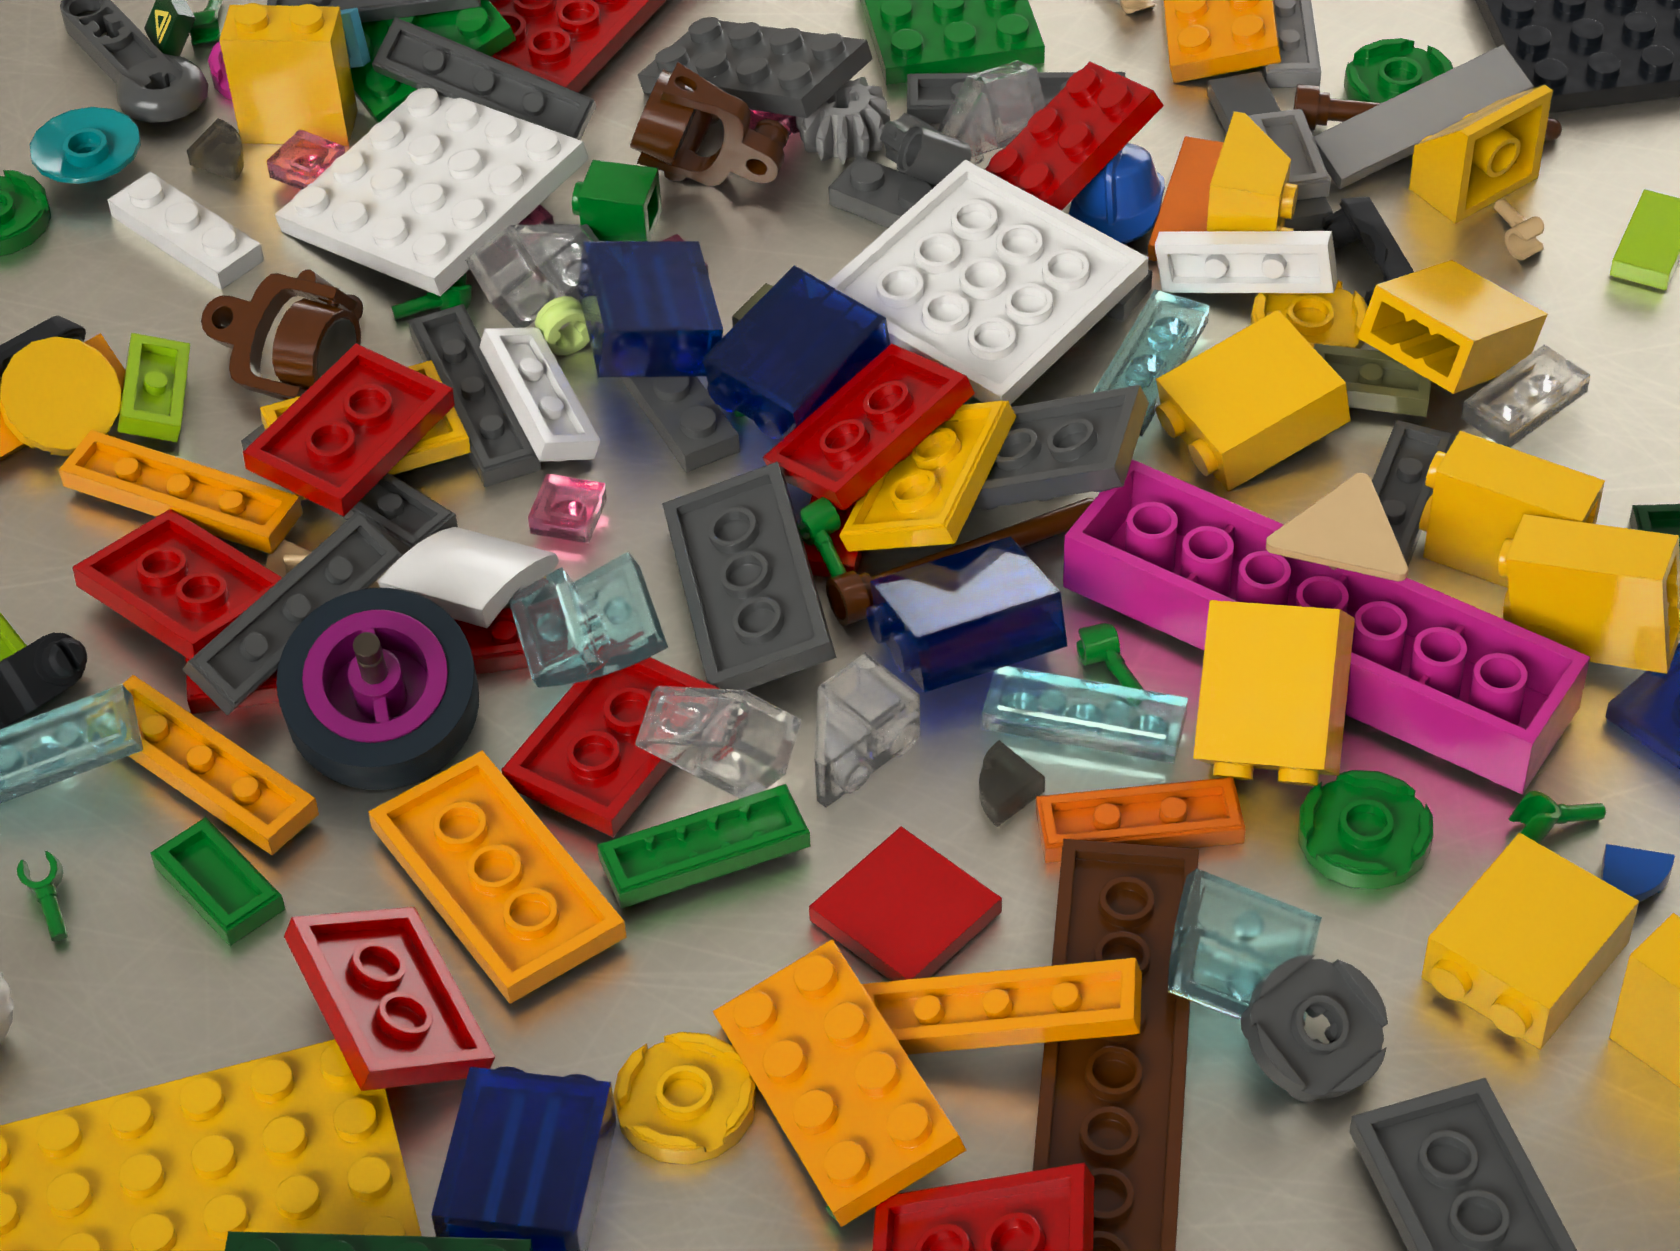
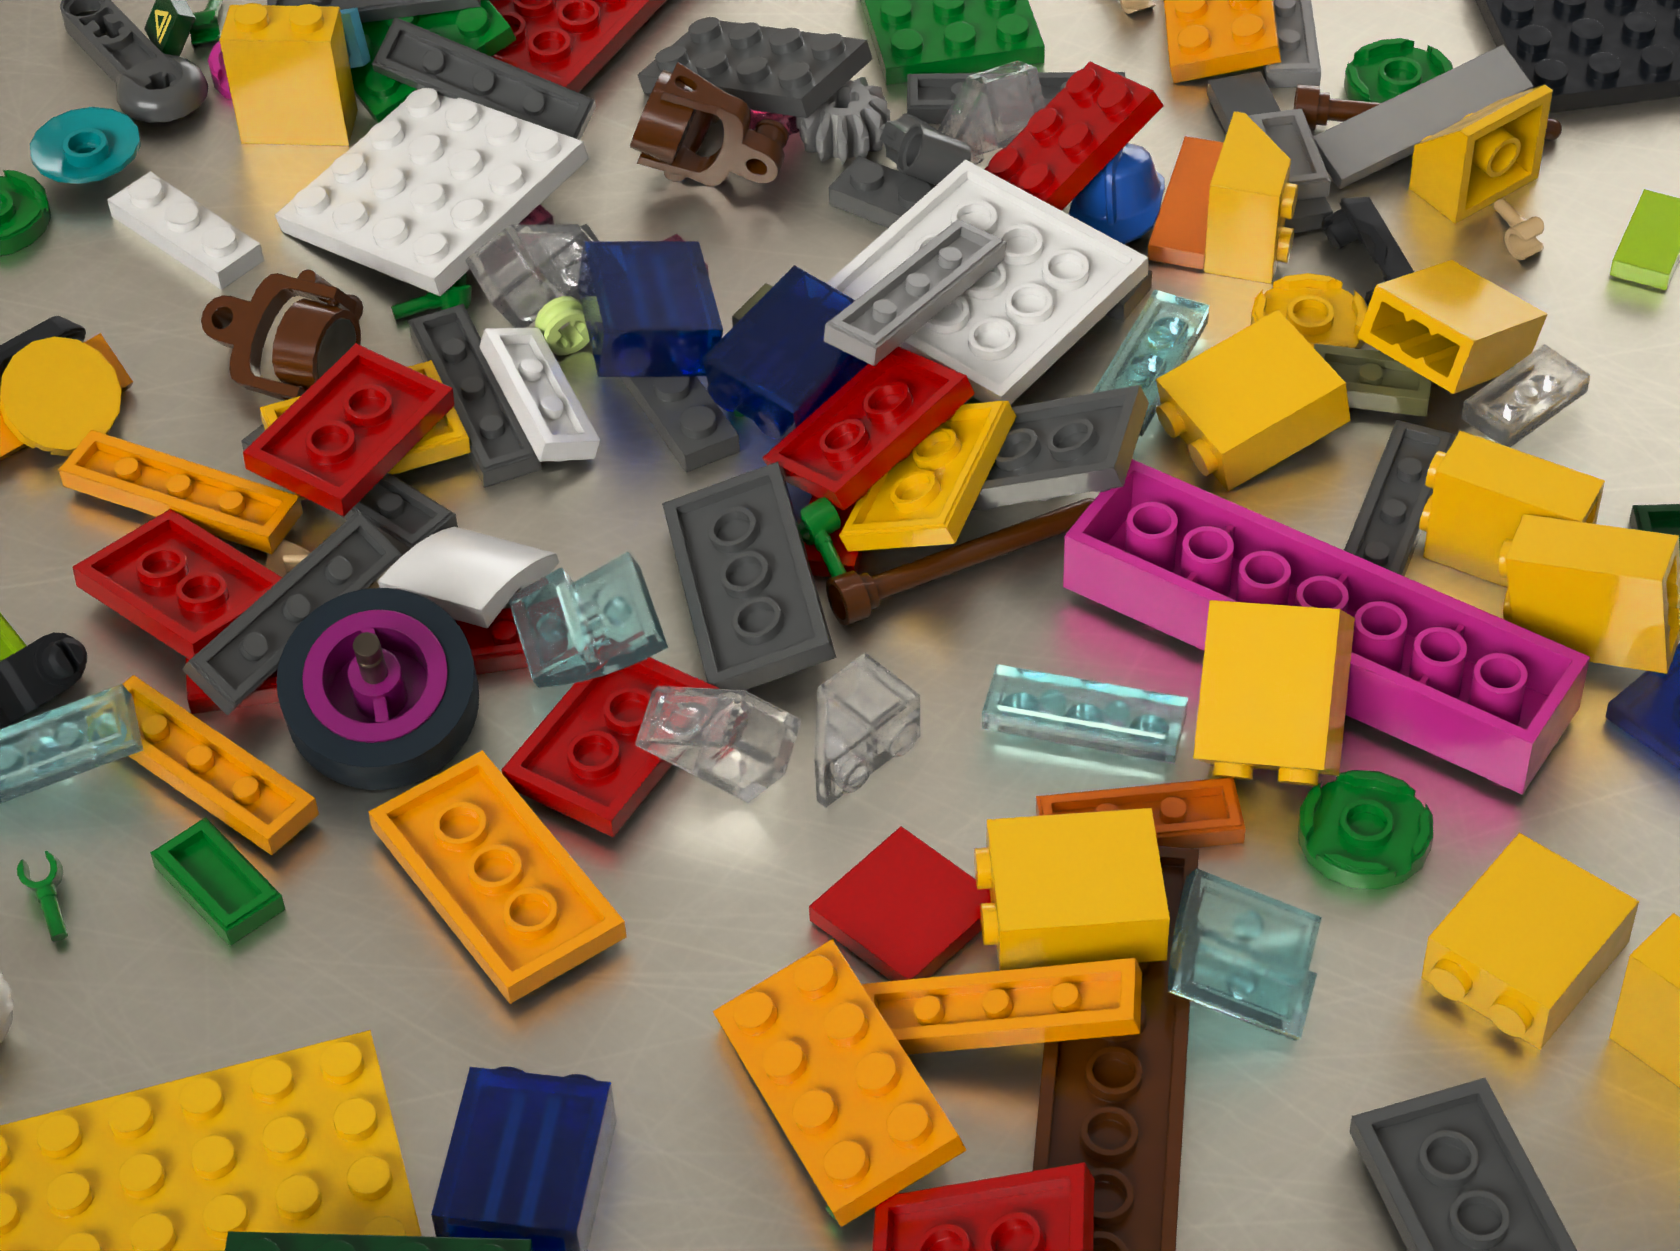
lime plate [117,333,190,443] -> none
clear smoke tile [187,118,244,181] -> none
clear pink plate [266,129,345,190] -> none
red plate [284,907,495,1091] -> none
clear pink plate [528,474,607,544] -> none
green brick [572,160,662,248] -> none
green plate [597,784,811,909] -> none
yellow tile [613,1032,757,1165] -> none
clear blue brick [867,536,1068,693] -> none
clear smoke tile [979,740,1045,827] -> none
green hand [1076,623,1146,702] -> none
white plate [1155,231,1338,293] -> none
dark grey plate [1240,955,1388,1102] -> none
tan piece [1266,473,1408,582] -> none
green hand [1508,791,1606,844] -> none
blue tile [1601,844,1675,902] -> none
none -> light grey tile [824,219,1007,366]
none -> yellow brick [974,808,1170,971]

